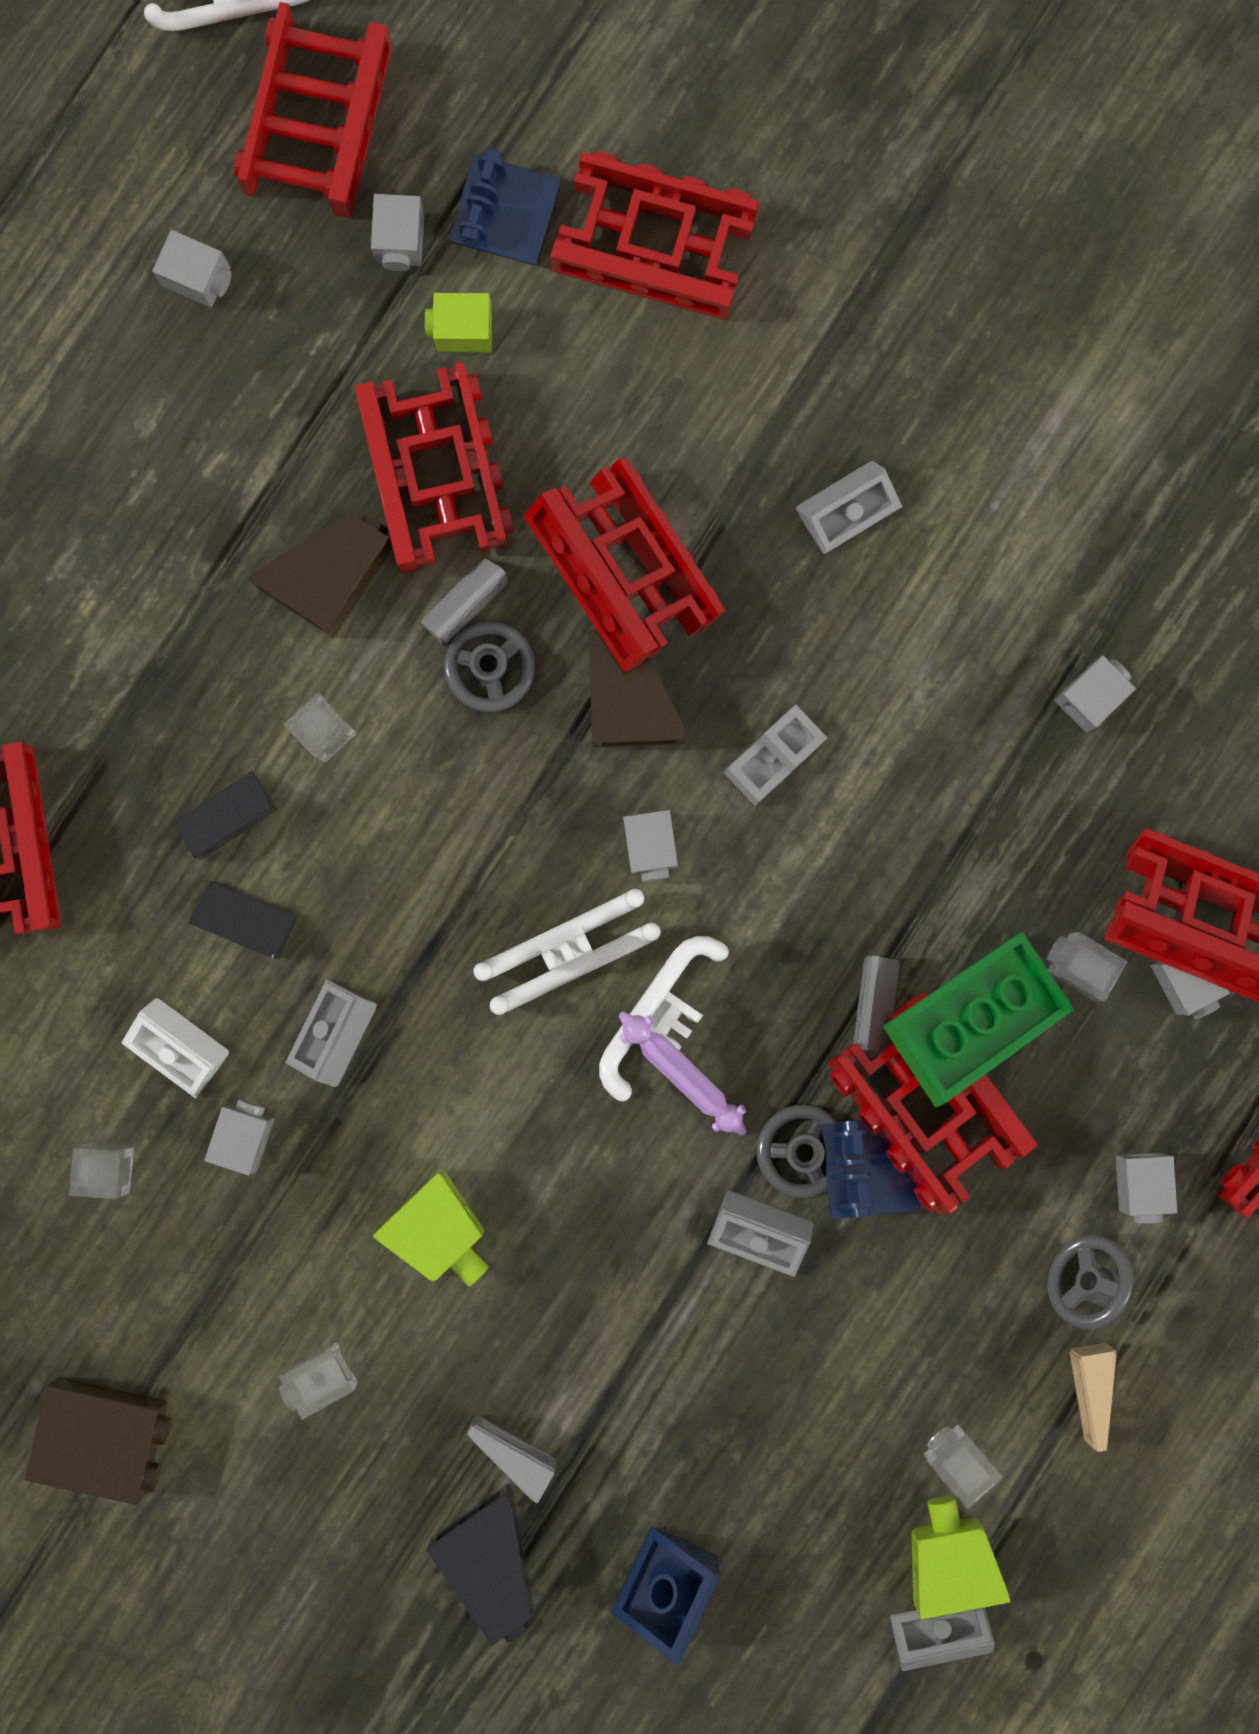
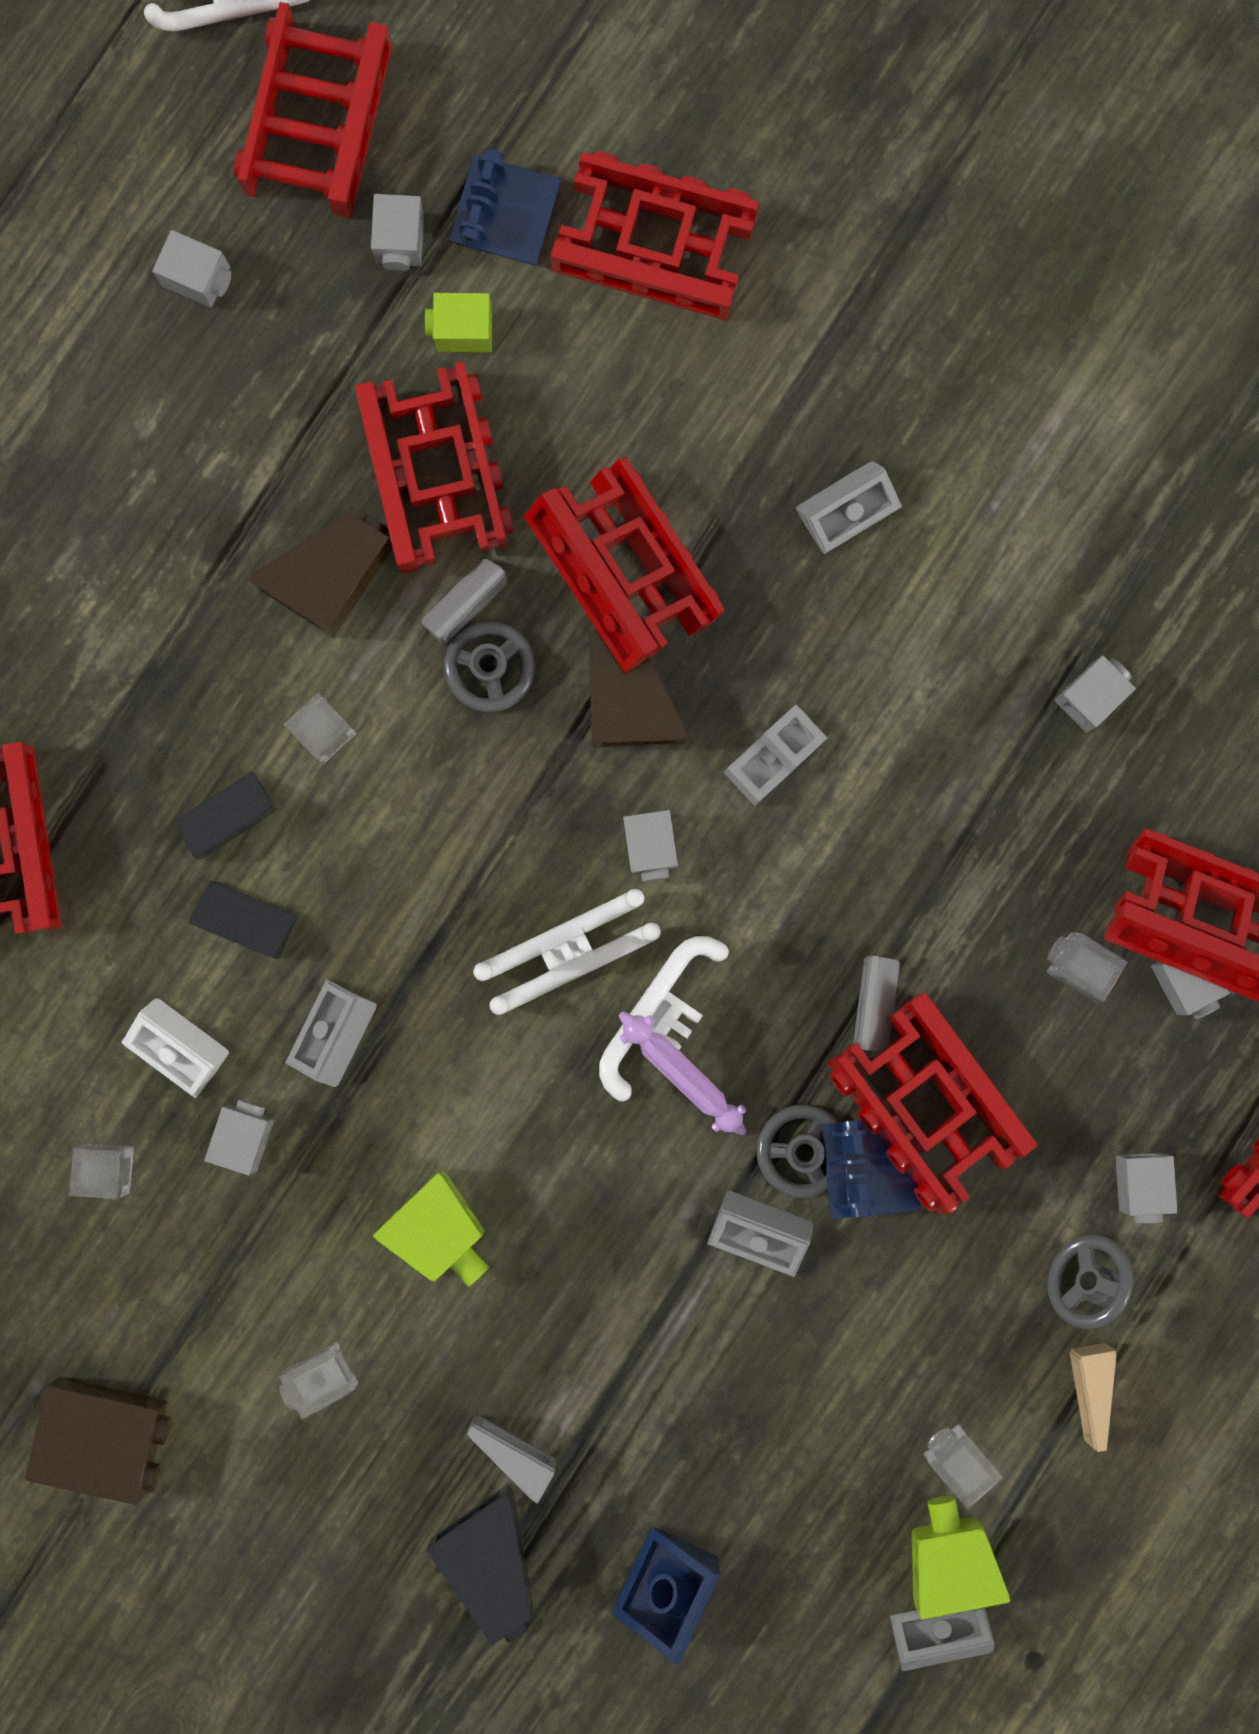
green plate [883,931,1074,1108] -> none

